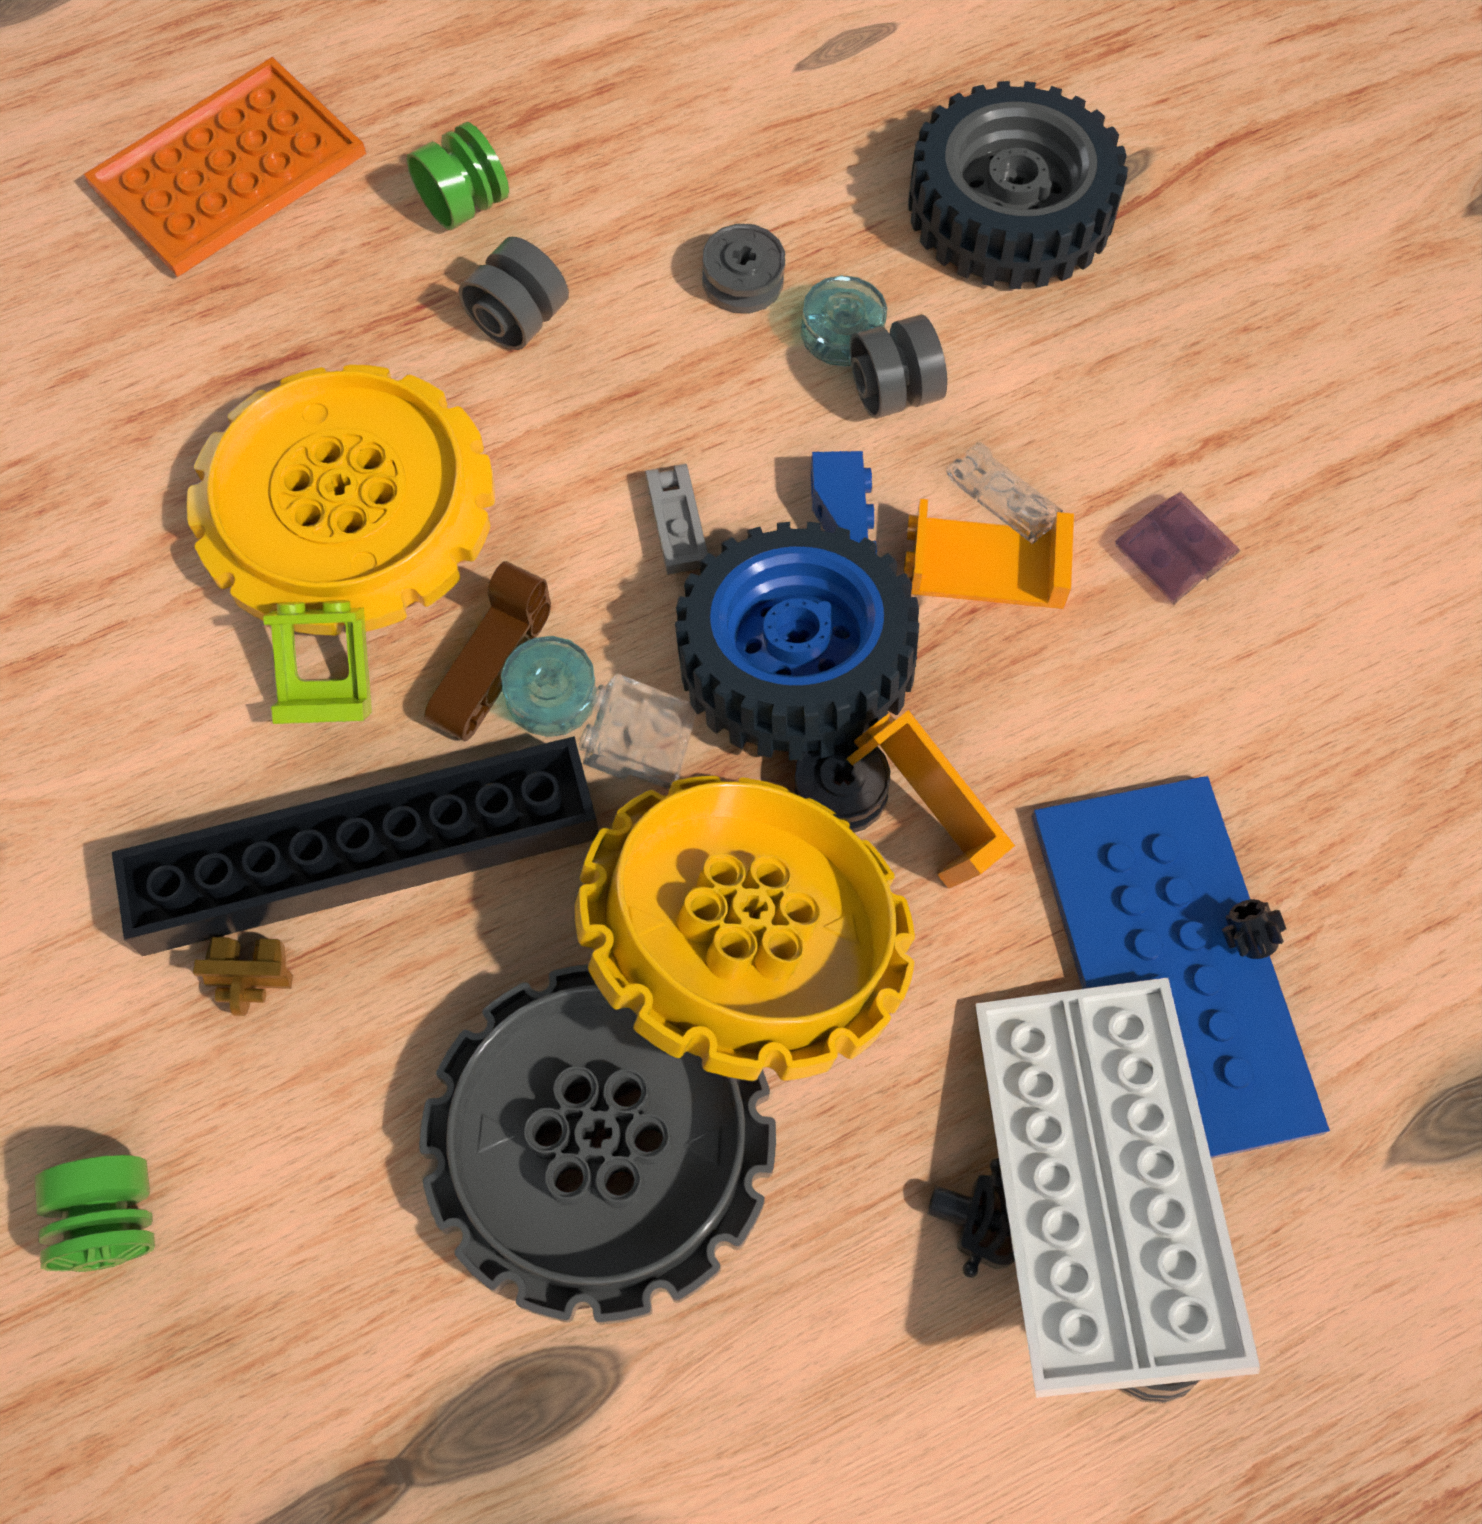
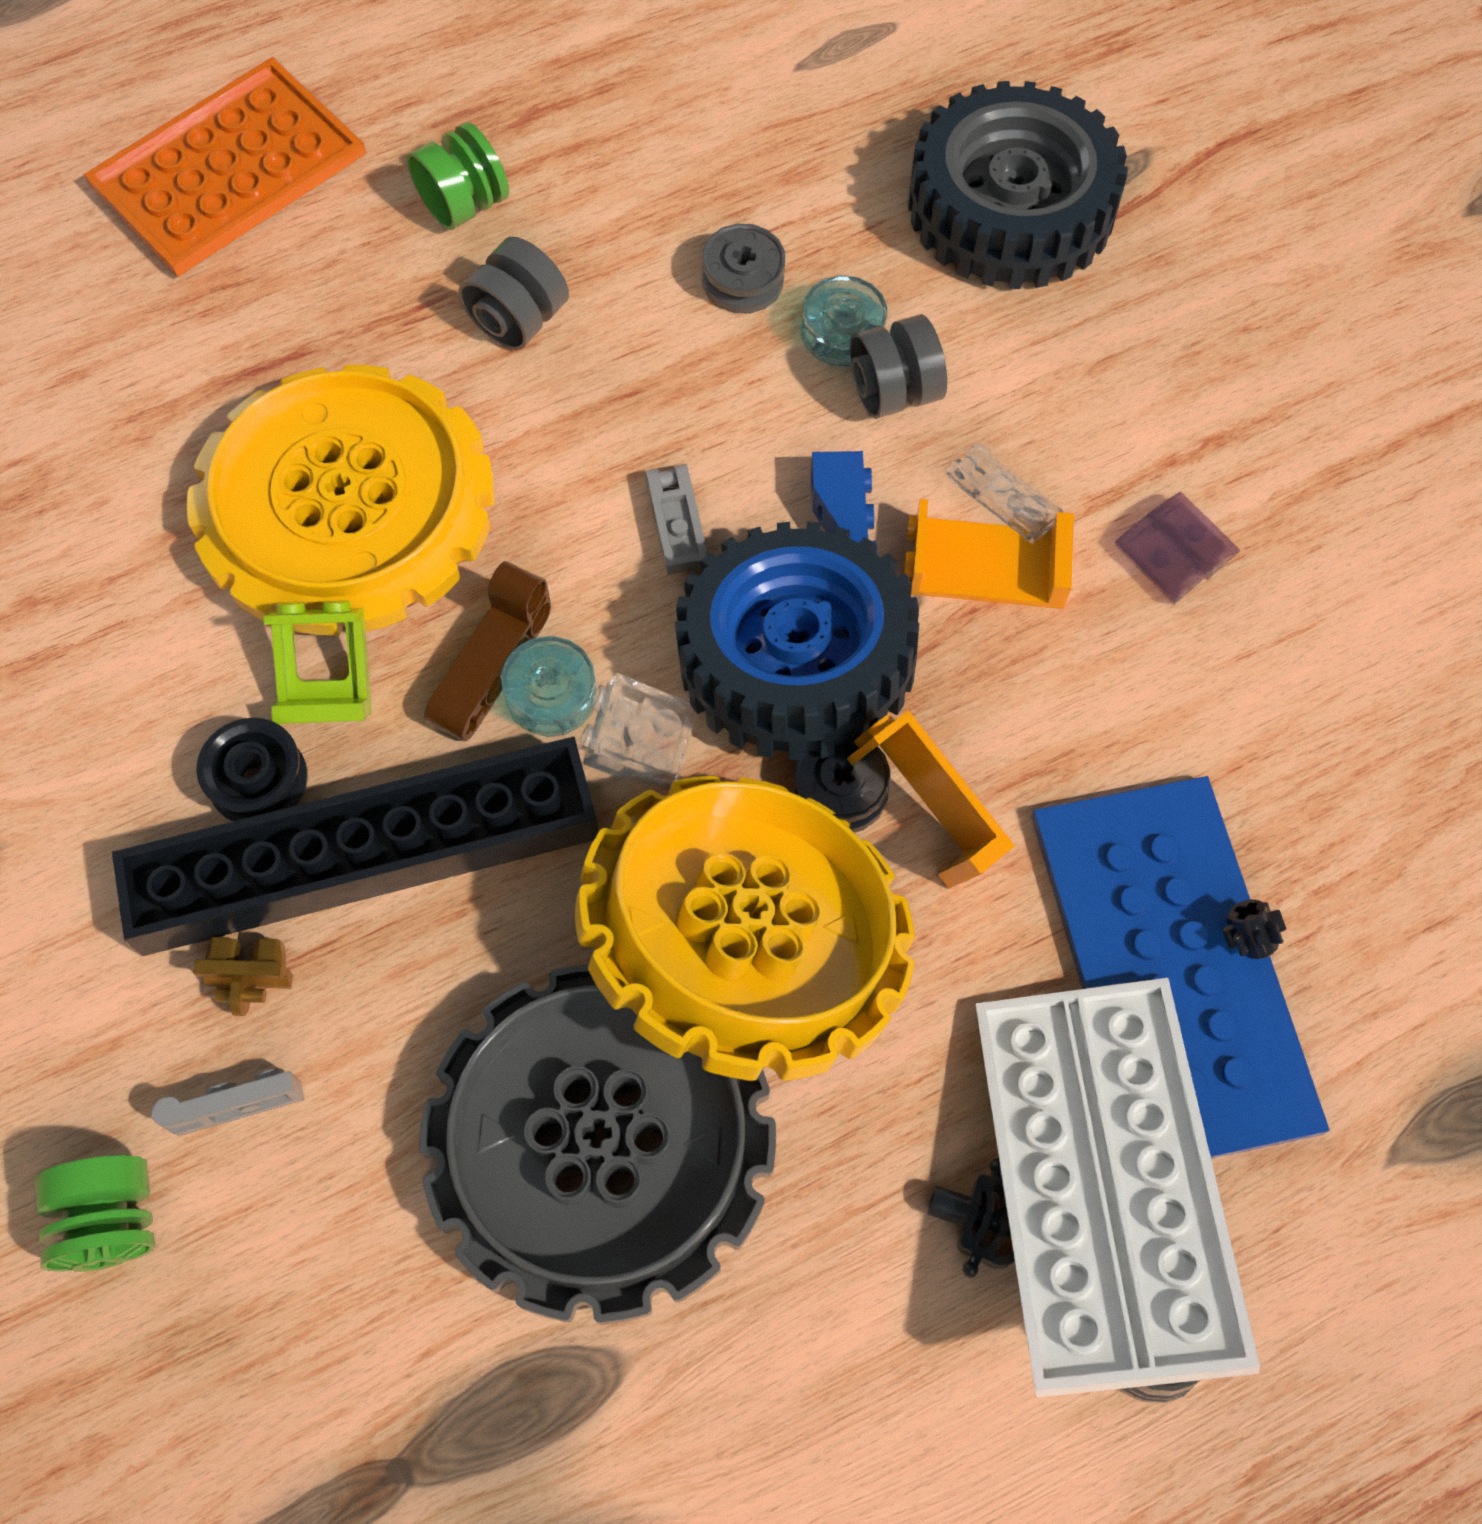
none -> light grey plate [152,1069,305,1136]
none -> black wheel [196,718,308,822]

